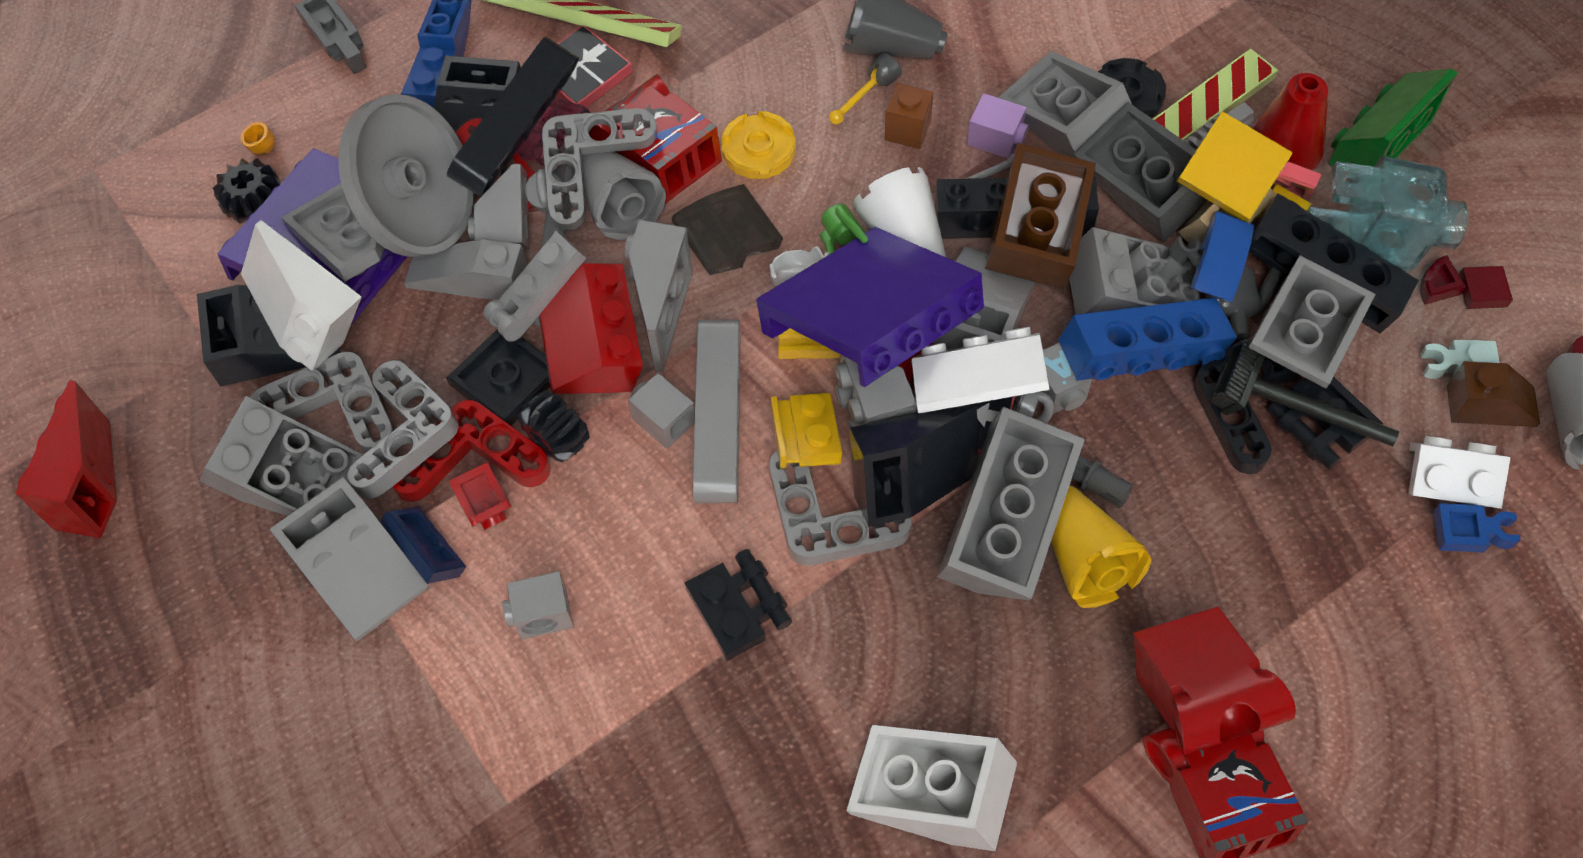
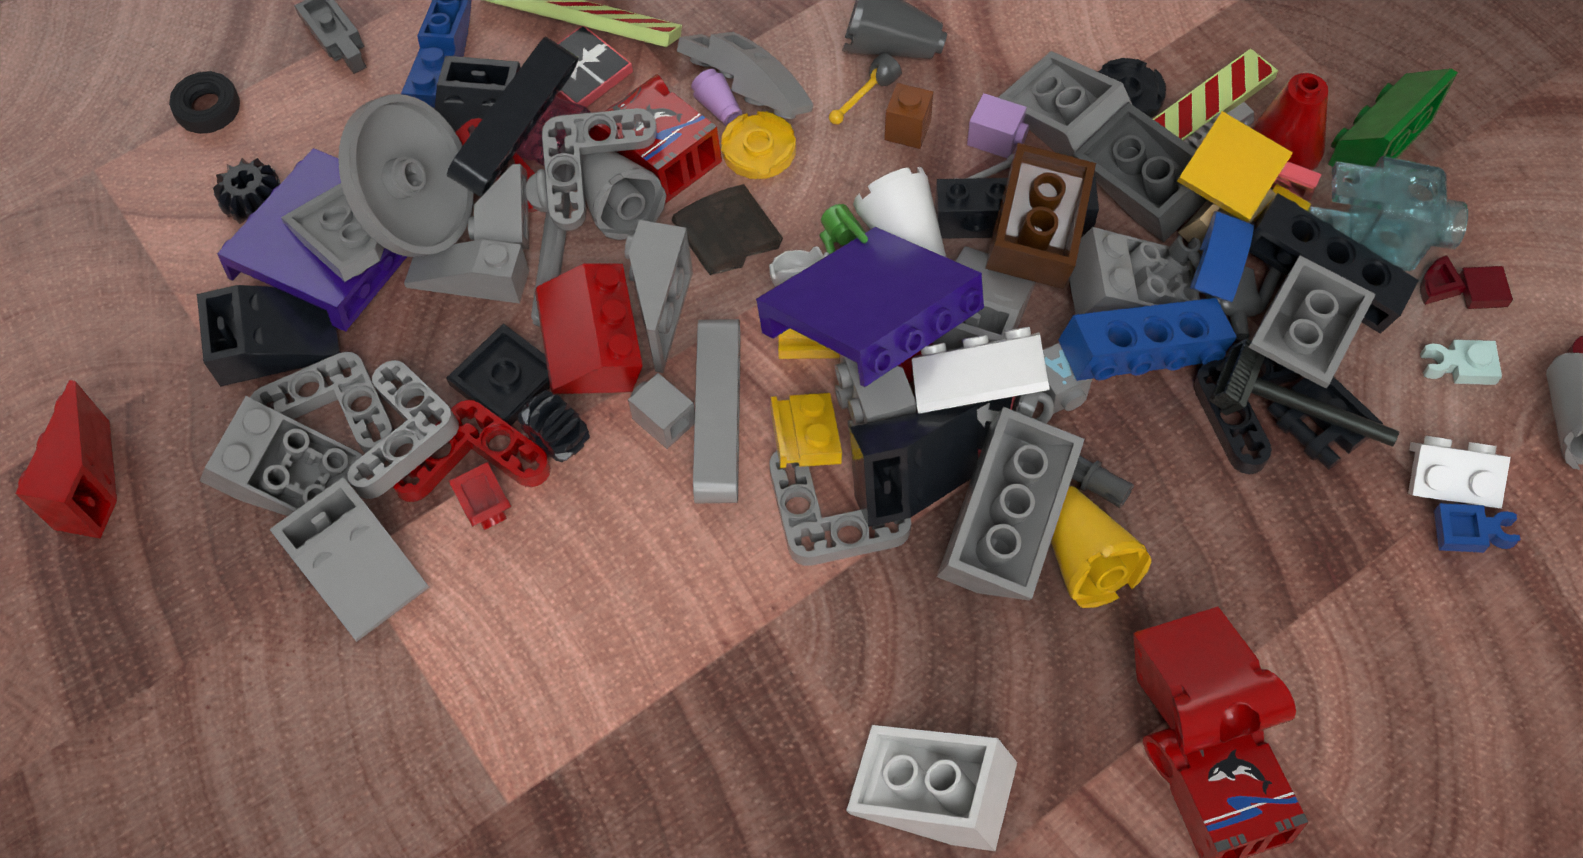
light orange hinge [241,122,276,156] -> none
white slope [241,220,362,371] -> none
dark blue plate [380,507,466,584] -> none
light grey plate [483,231,587,342] -> none
light grey brick [502,571,574,640] -> none
black plate [684,549,792,661] -> none
reddish brown slope [1447,361,1540,427] -> none
none -> black tyre [169,71,240,134]
none -> light grey slope [677,32,813,119]
none -> lavender cone [691,69,742,126]

